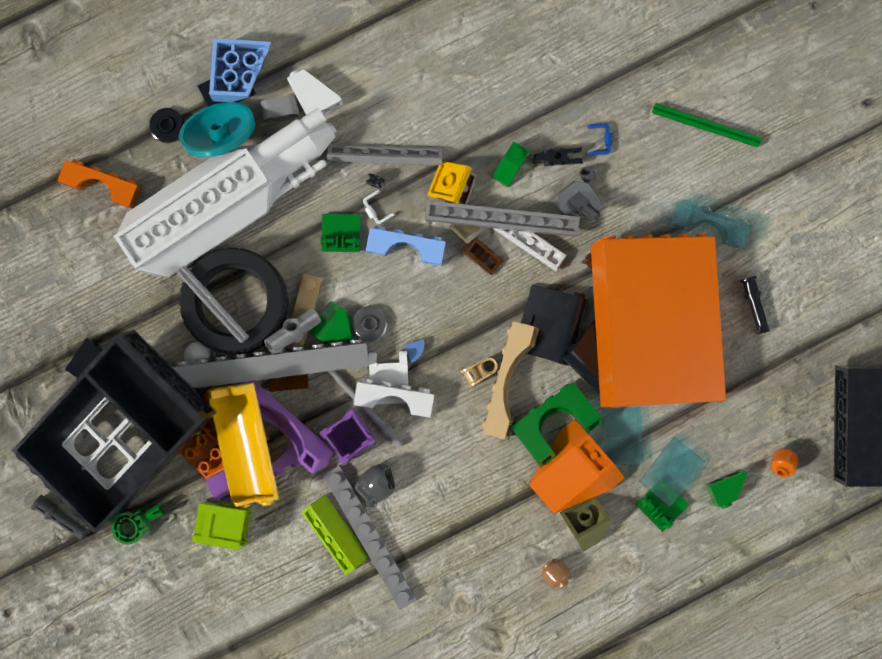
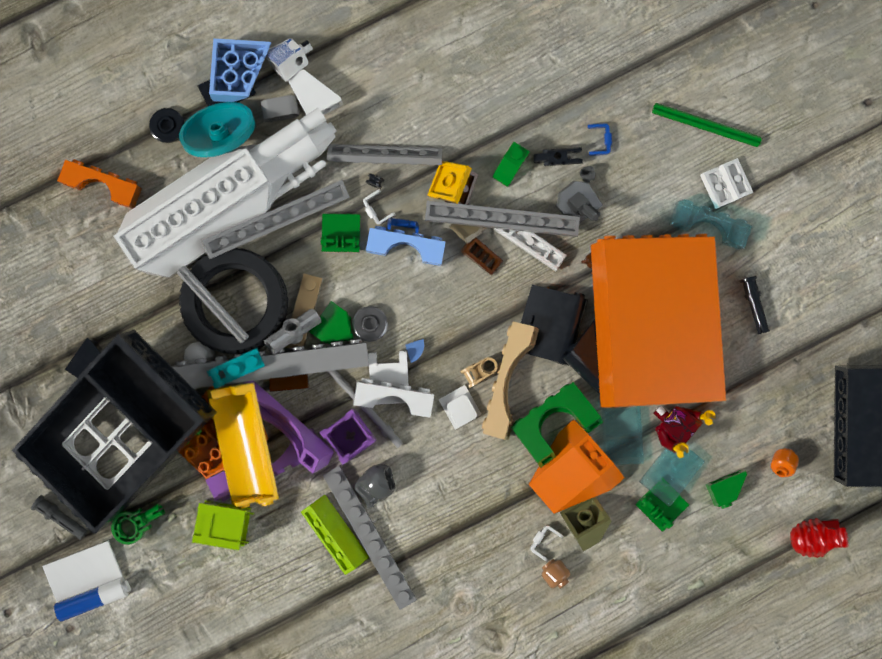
none -> white door [42,540,130,622]
none -> light grey plate [201,180,350,259]
none -> teal plate [206,348,265,389]
none -> white torso [266,39,313,82]
none -> blue piece [387,218,419,234]
none -> white piece [438,385,482,430]
none -> white piece [530,525,564,562]
none -> dark red torso [653,405,716,458]
none -> white slope [700,158,753,209]
none -> red hair [790,518,849,558]

